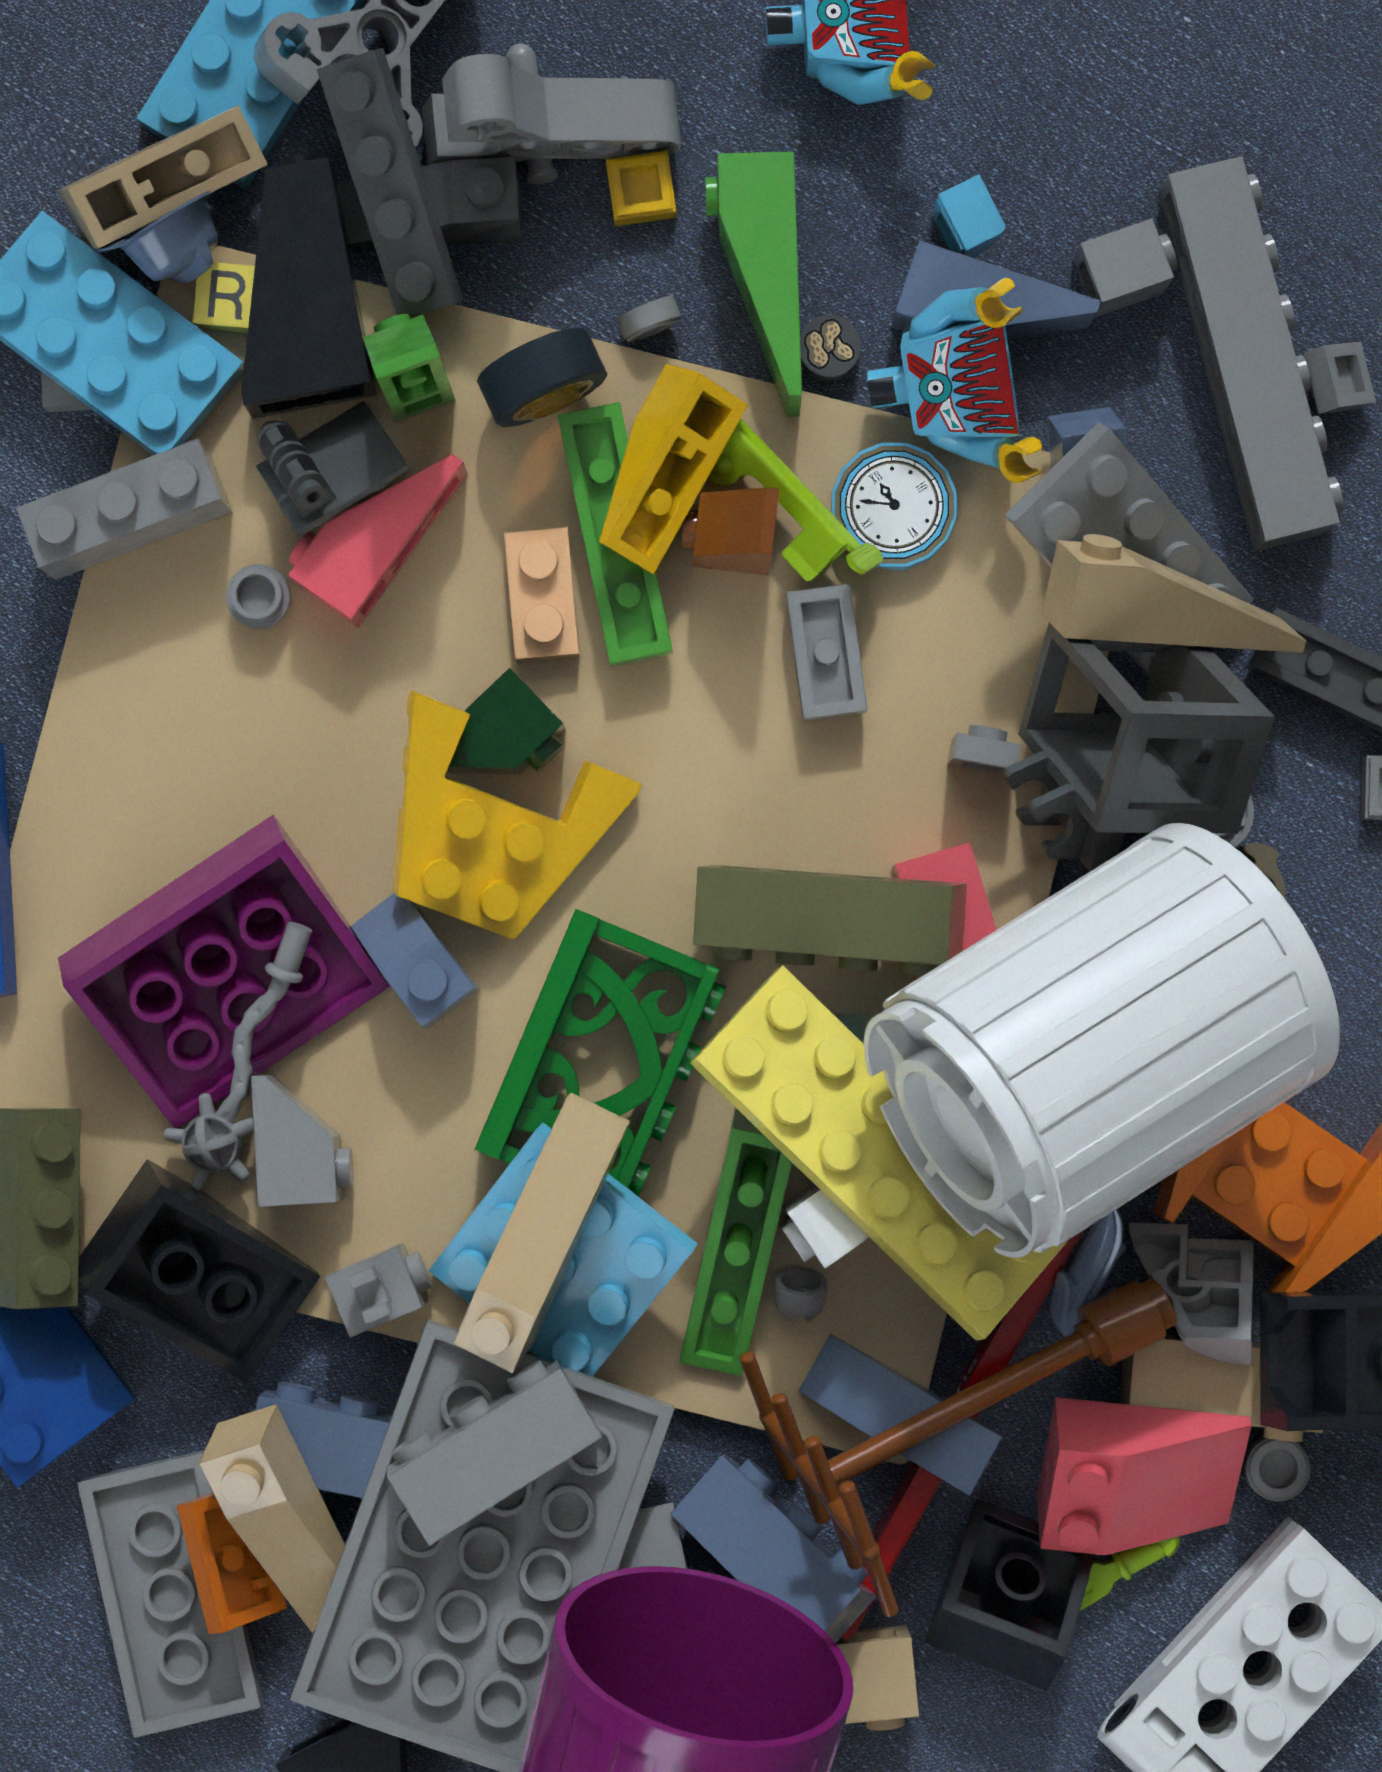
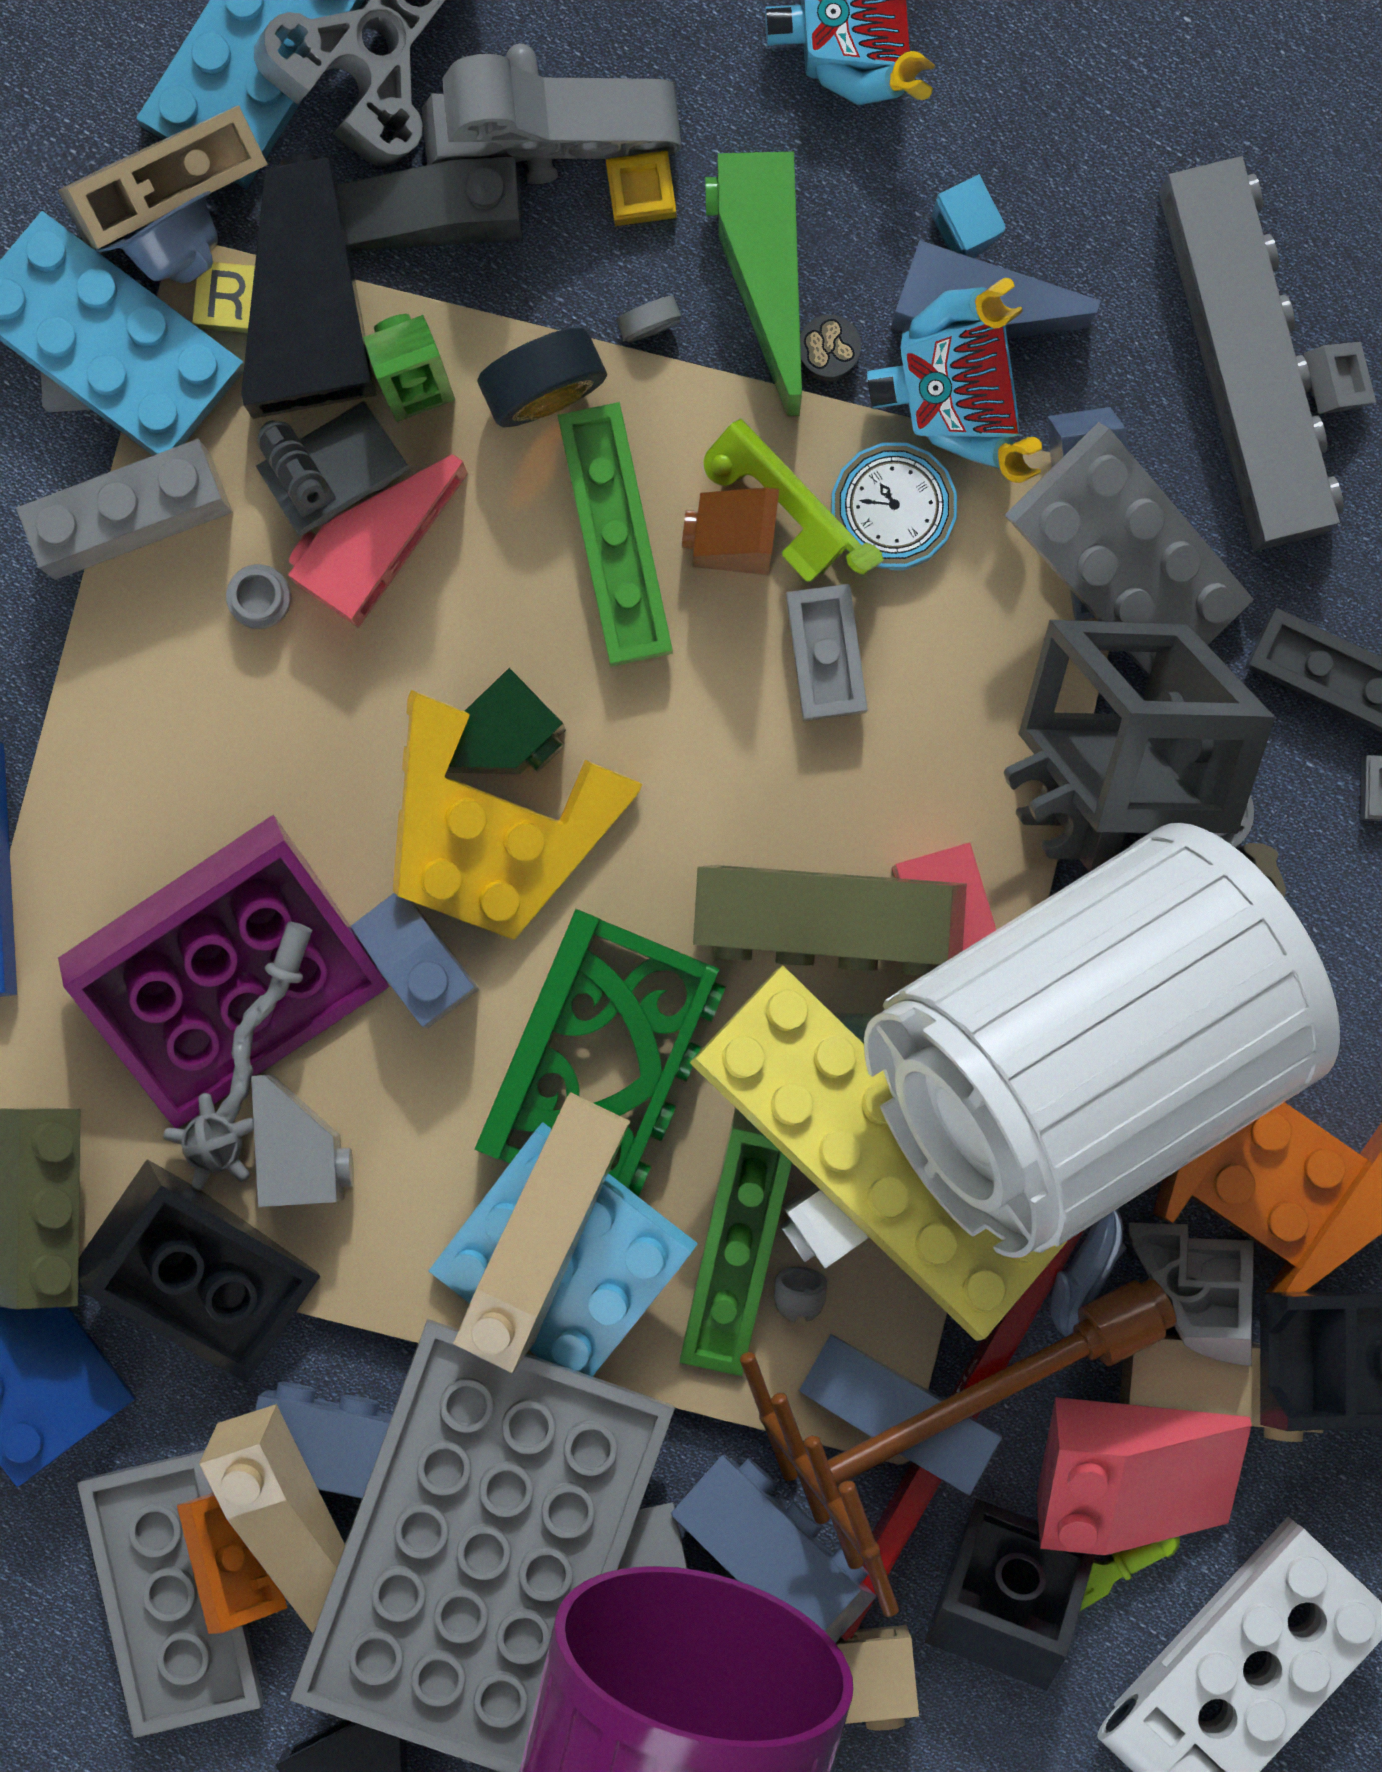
dark grey plate [317,48,464,317] -> none
light grey brick [325,1243,433,1338] -> none
light grey brick [387,1360,602,1546] -> none
light nougat plate [504,527,580,662] -> none
yellow slope [599,363,748,574] -> none
light grey plate [947,725,1021,775] -> none
tan slope [1042,534,1306,653] -> none
light grey brick [1072,218,1177,318] -> none
light grey tile [1242,1435,1310,1501] -> none

